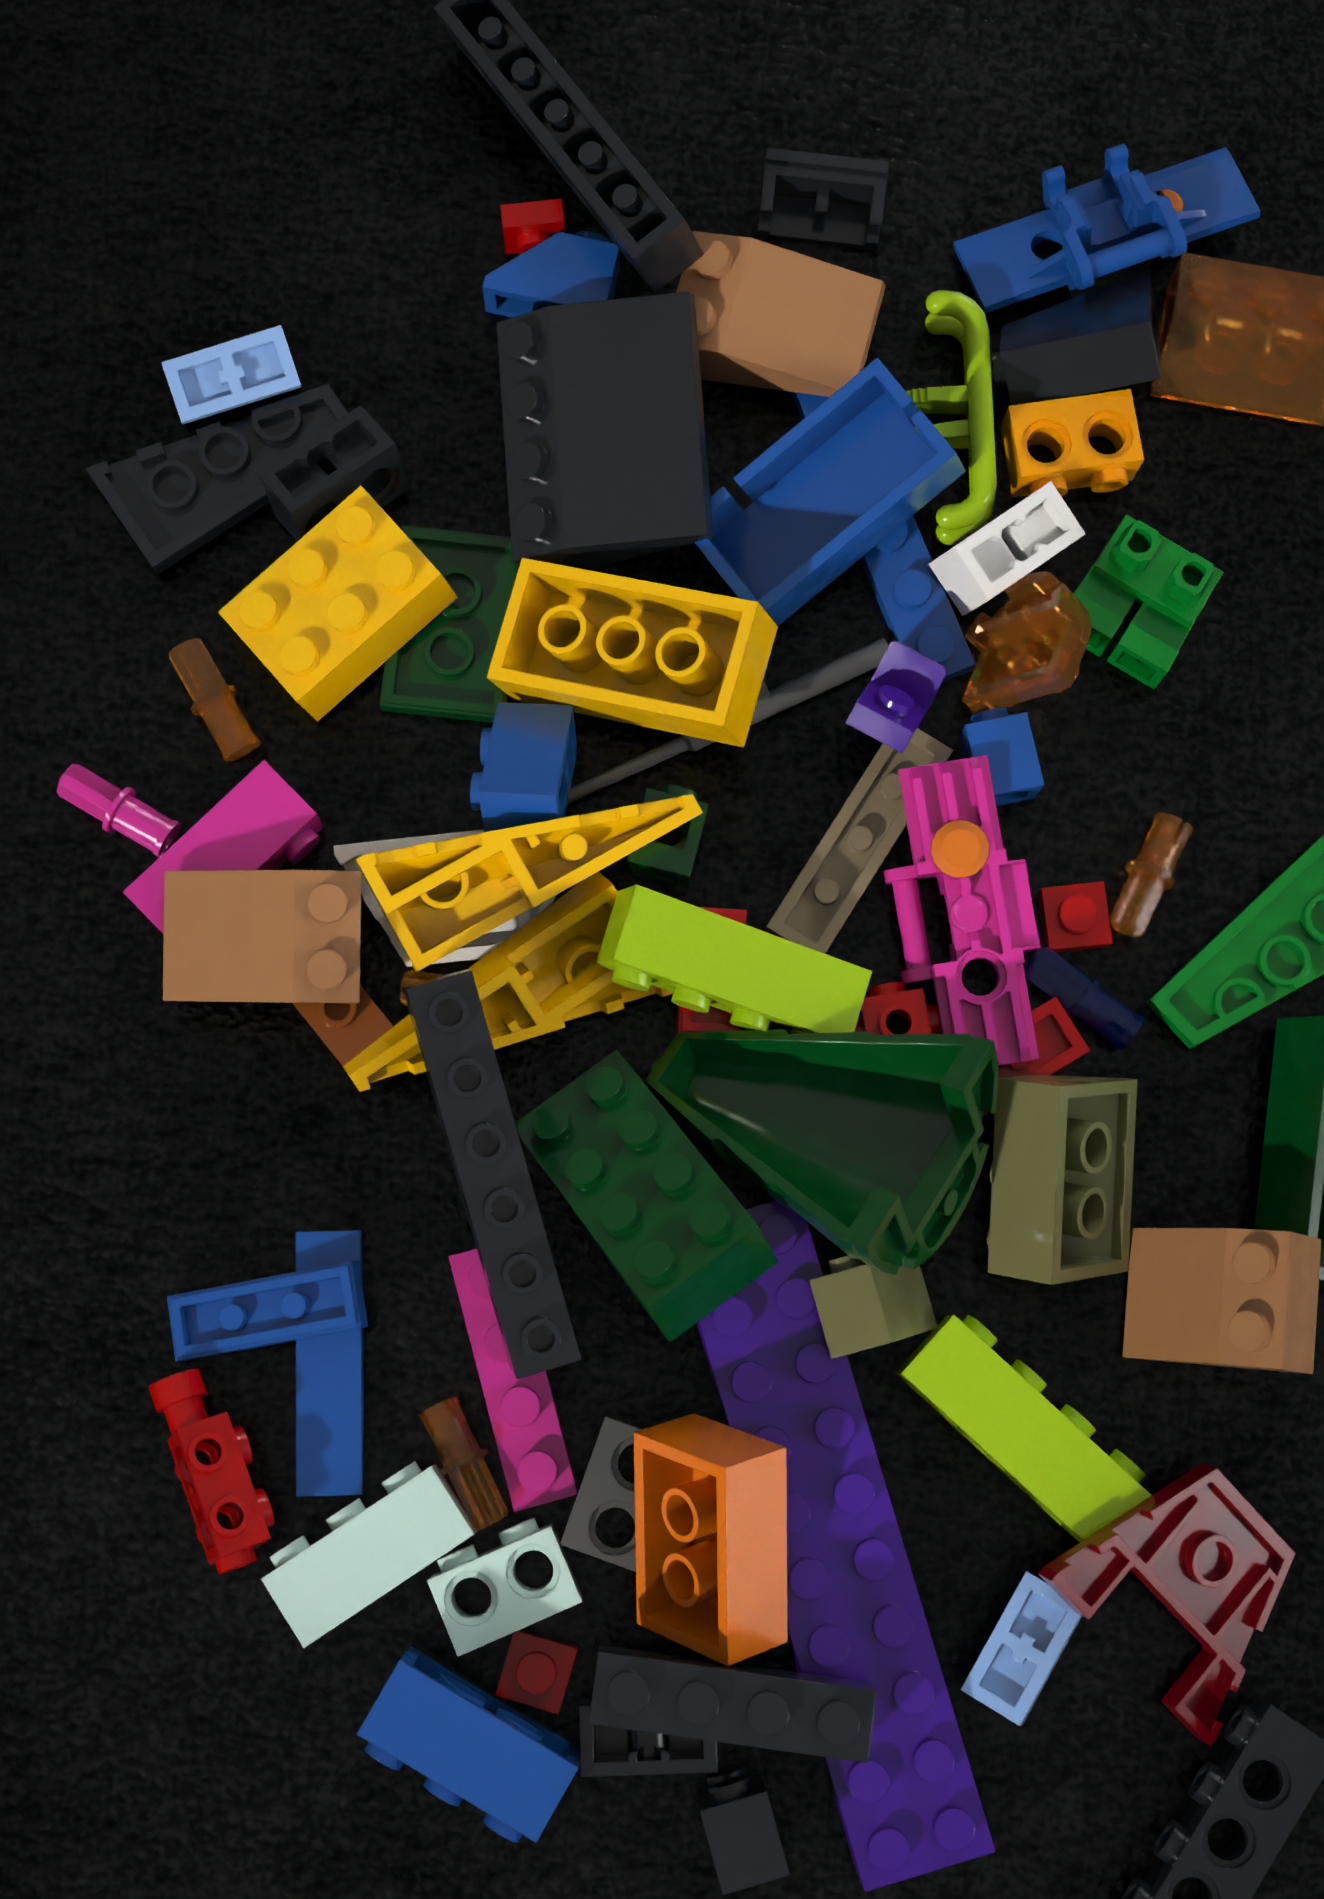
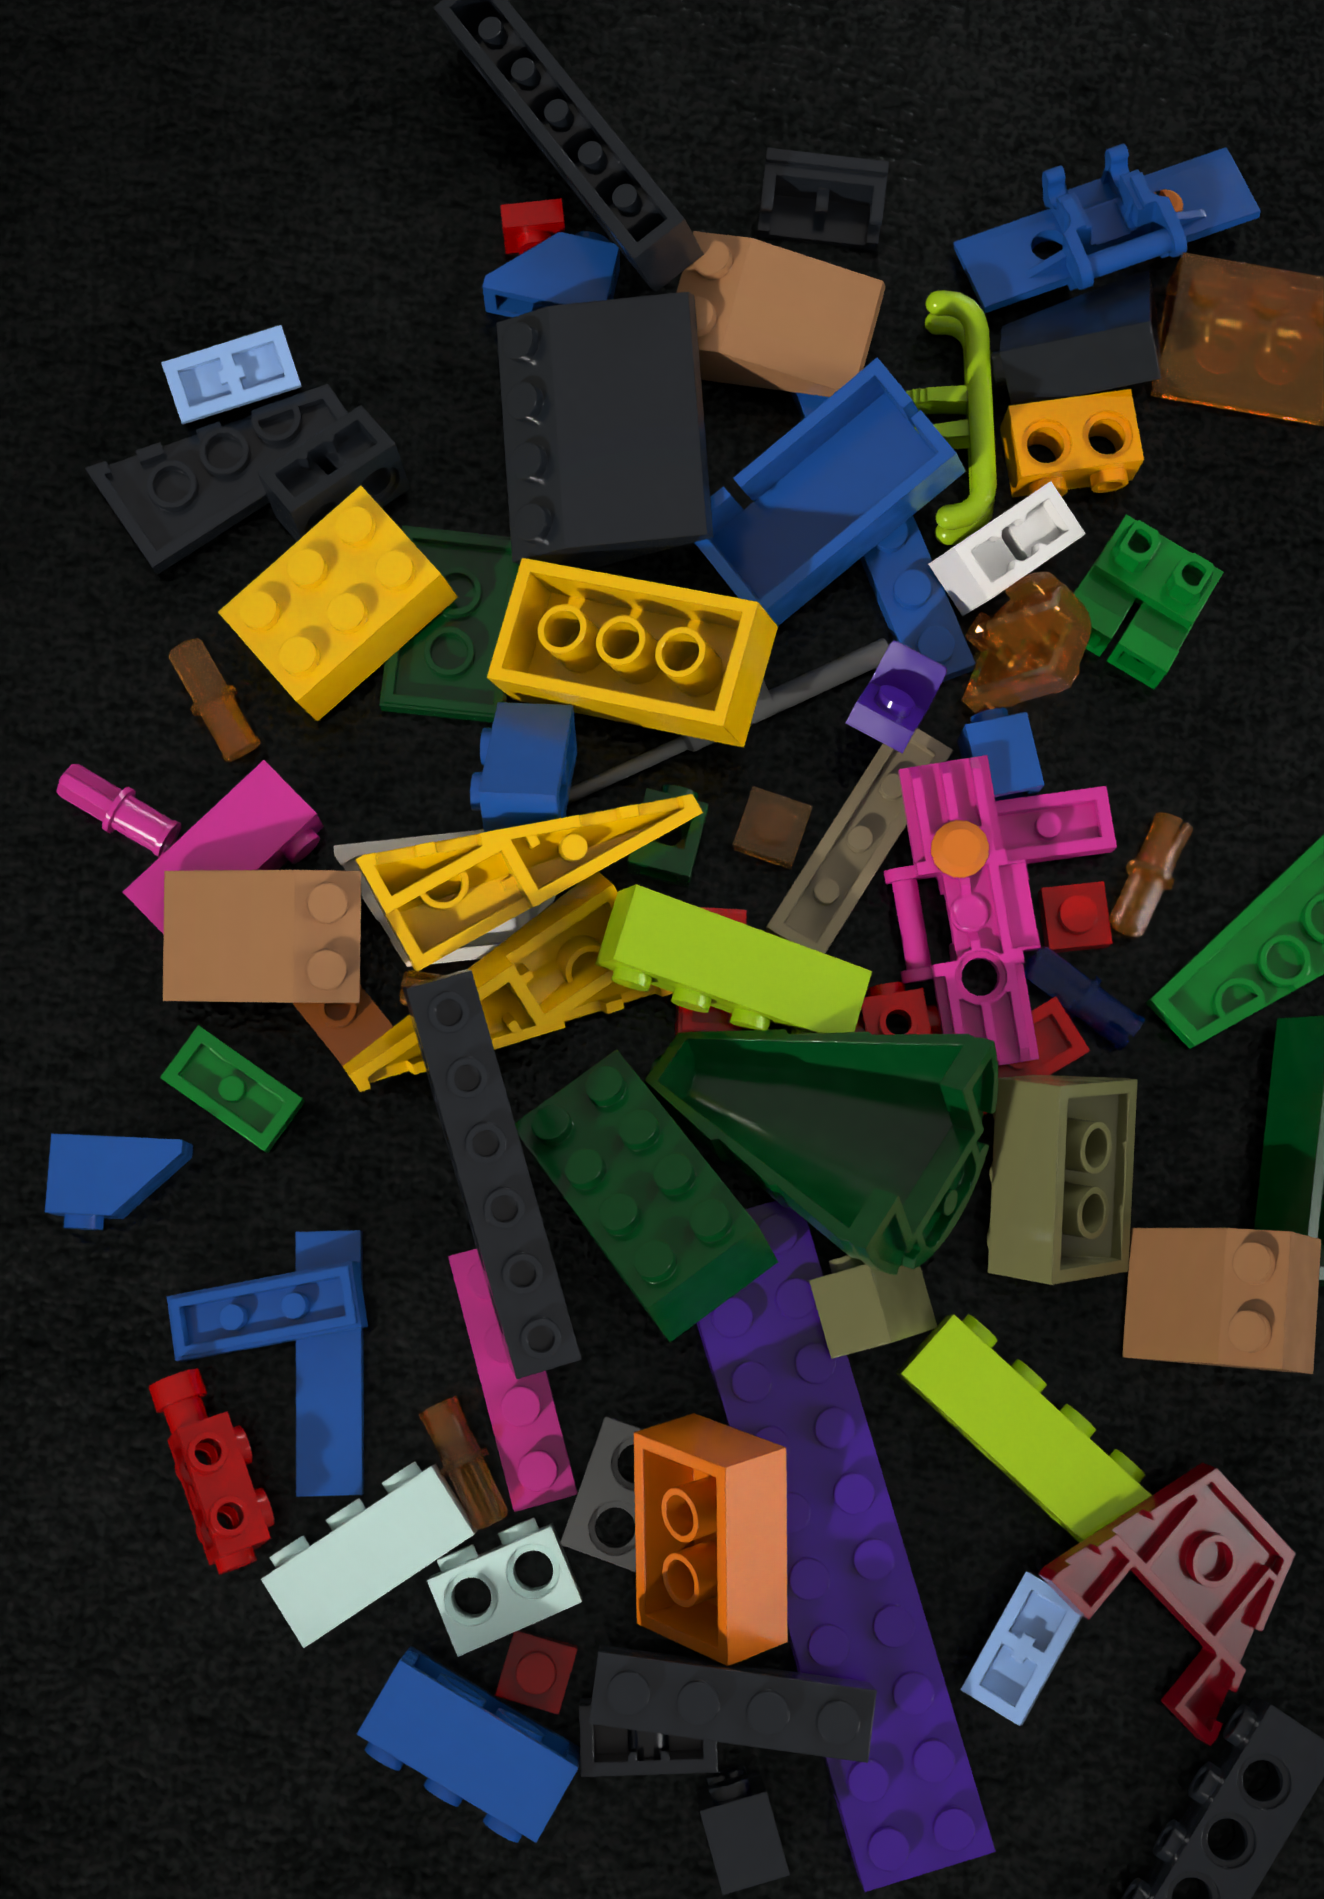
none -> blue slope [45,1133,193,1230]
none -> green plate [160,1025,306,1153]
none -> clear orange plate [732,786,813,869]
none -> dark pink plate [995,786,1117,864]

